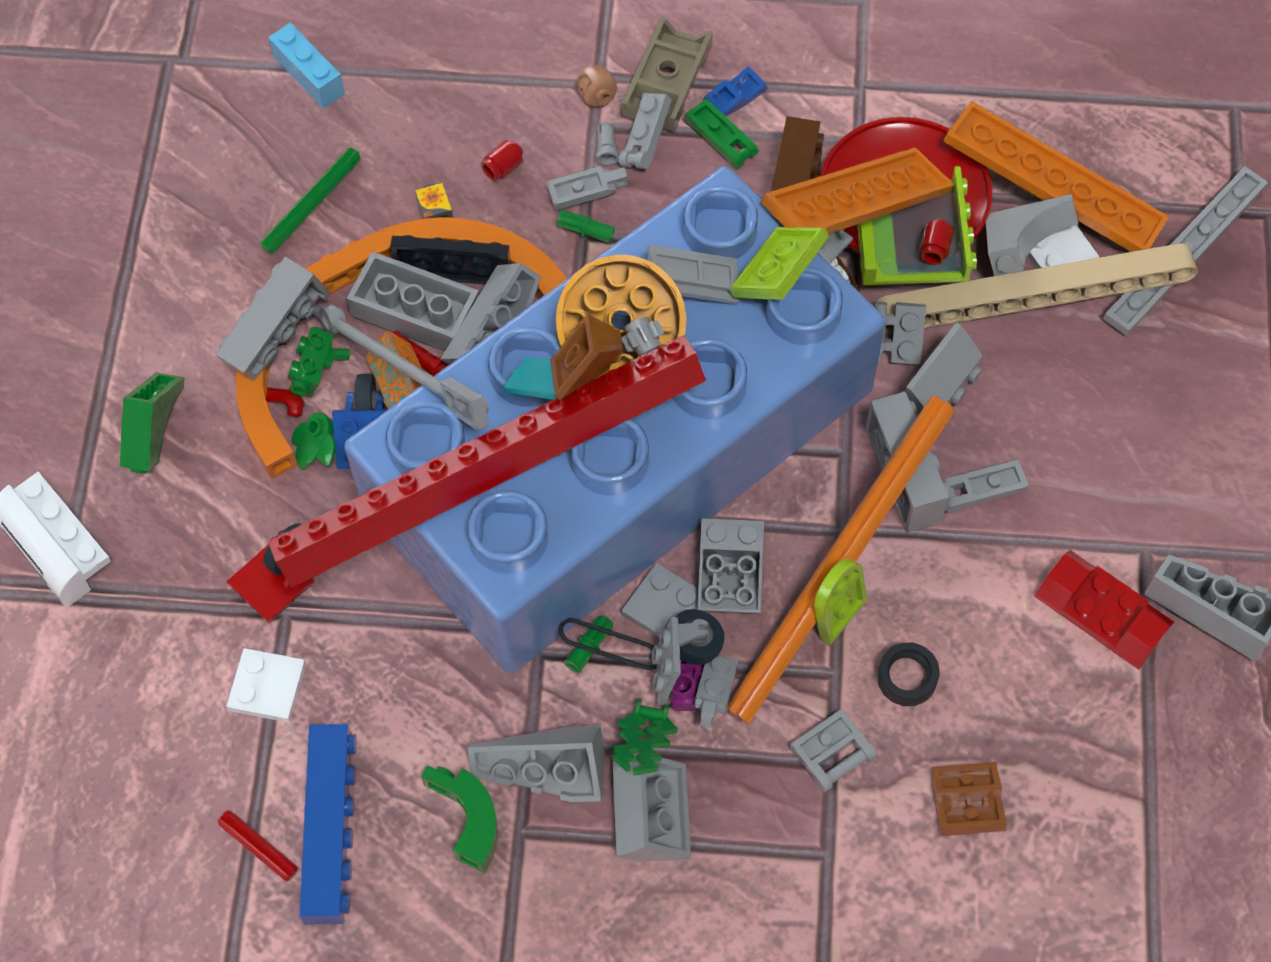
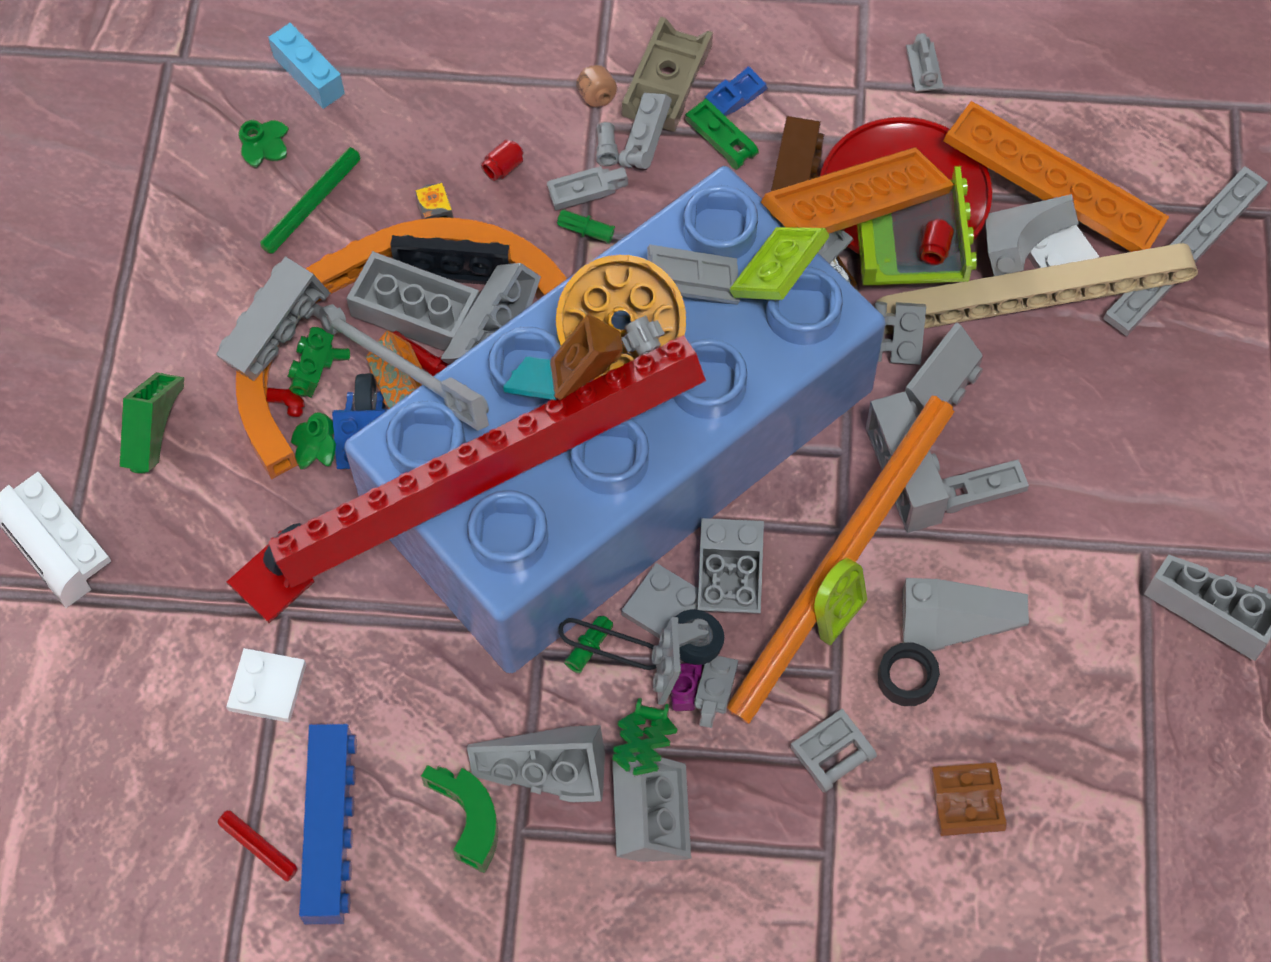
red piece [1034,550,1174,670] -> none
none -> green plate [239,120,289,167]
none -> light grey wedge [902,578,1029,652]
none -> light grey hinge [906,33,943,92]

